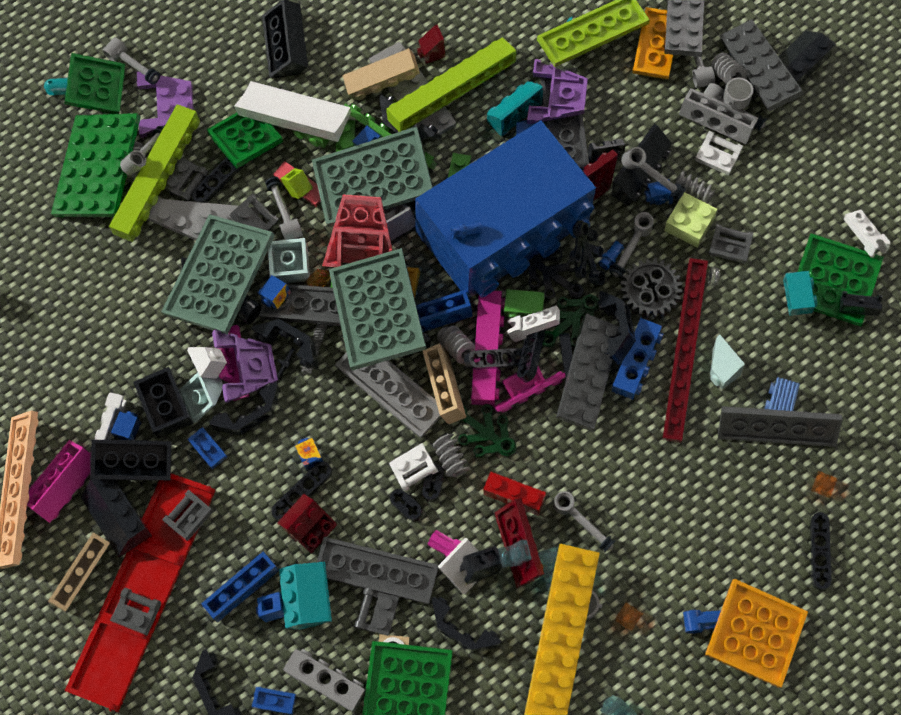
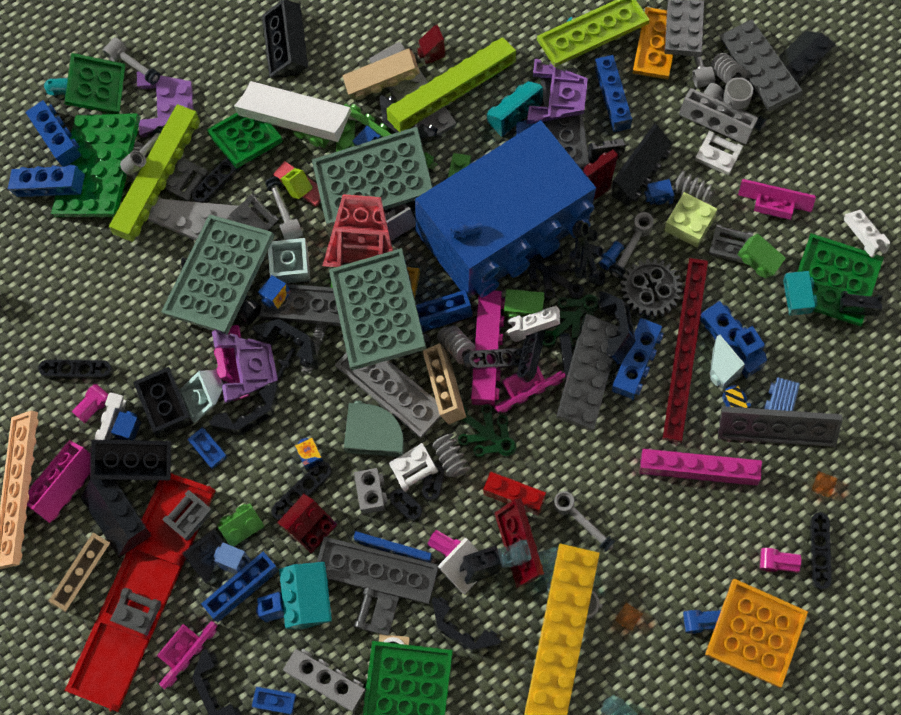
white slope [187,347,227,379] -> none
clear orange plate [306,269,331,287] -> none
light grey piece [622,147,686,200] -> none
clear tile [708,267,720,287] -> none
none -> blue brick [8,165,85,197]
none -> blue brick [25,100,82,167]
none -> black beam [38,360,113,380]
none -> dark pink piece [72,384,108,423]
none -> dark pink bracket [157,621,218,689]
none -> black wing [182,529,225,583]
none -> medium blue brick [214,543,251,575]
none -> bright green bracket [217,503,265,547]
none -> sand green brick [344,401,404,457]
none -> blue tile [353,531,433,563]
none -> light grey brick [354,468,388,515]
none -> blue brick [595,55,632,133]
none -> dark pink brick [639,449,762,486]
none -> blue brick [700,301,767,379]
none -> brick [722,385,751,408]
none -> blue brick [734,326,765,360]
none -> bright green brick [737,233,786,279]
none -> dark pink bracket [738,179,816,220]
none -> dark pink piece [760,548,801,573]

